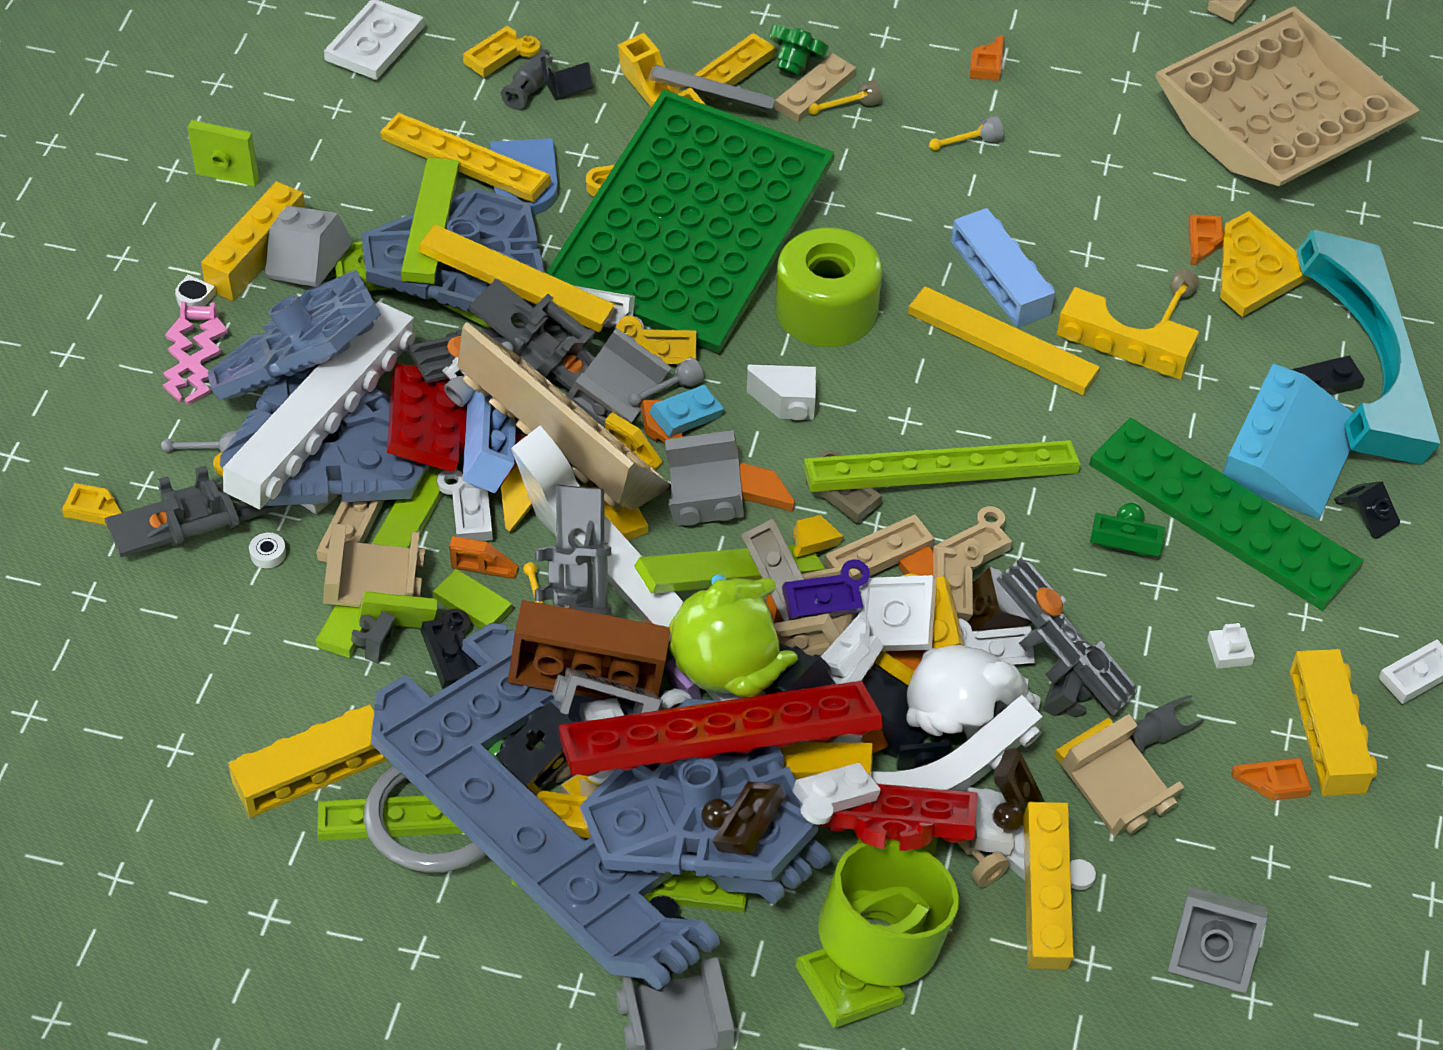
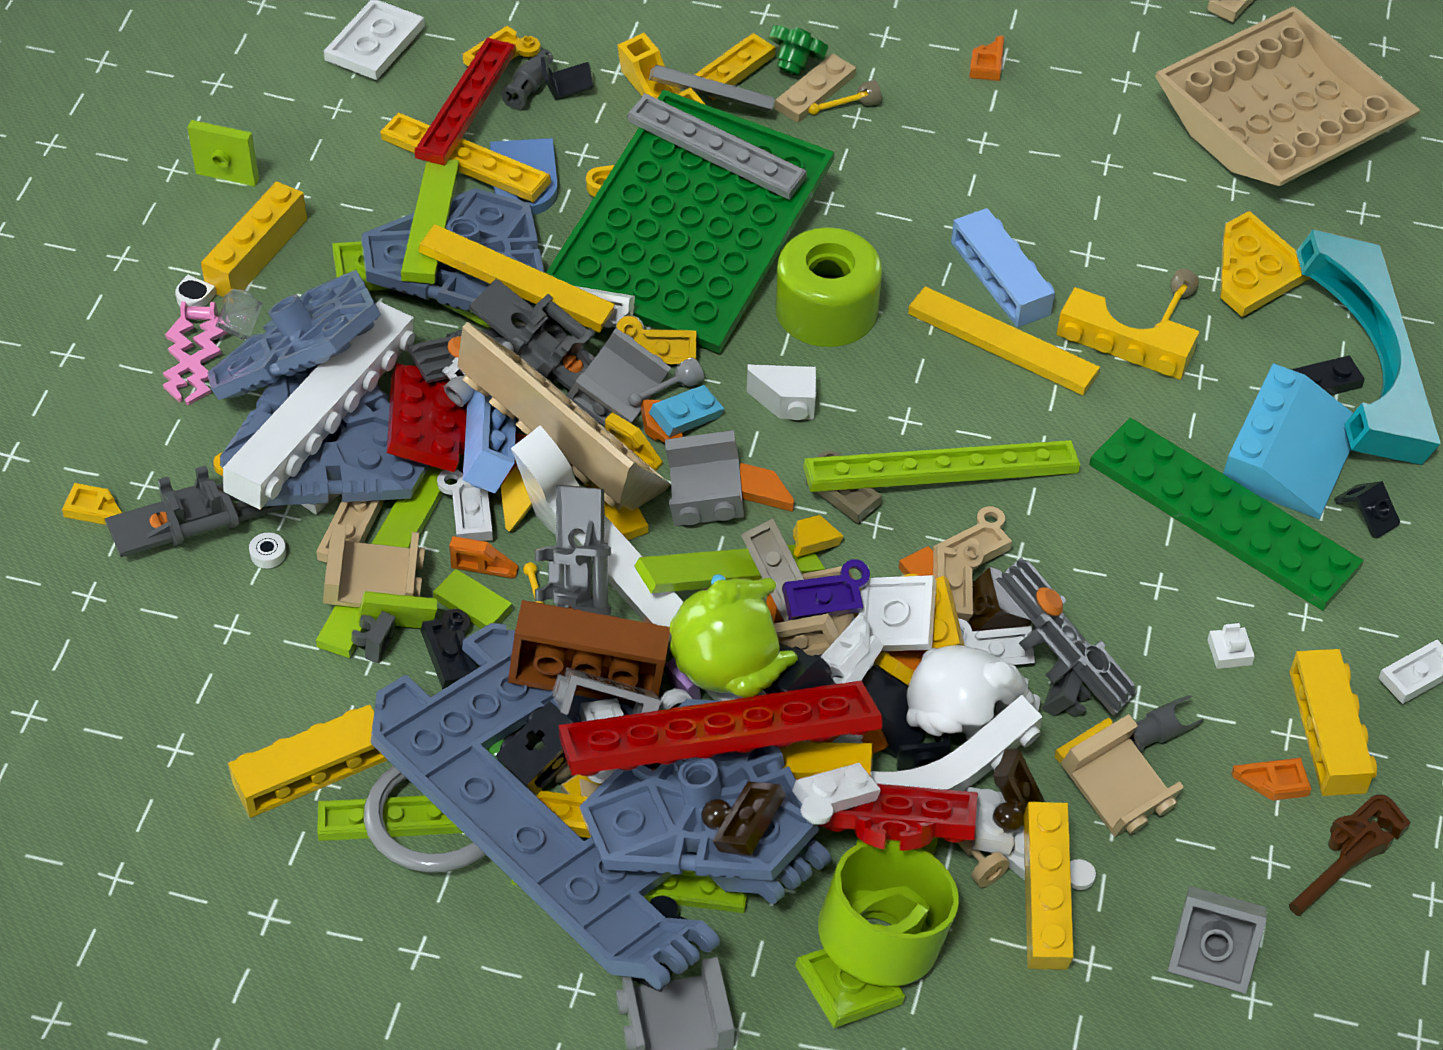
light grey hinge [161,431,237,453] -> none
light grey slope [265,206,353,287] -> none
tan plate [824,514,934,580] -> none
hinge [929,115,1004,151] -> none
green plate [1090,503,1165,557] -> none
orange tile [1188,215,1223,265] -> none
none -> clear bracket [215,288,263,341]
none -> red tile [415,38,516,166]
none -> light grey tile [627,93,807,200]
none -> reddish brown piece [1289,794,1411,916]

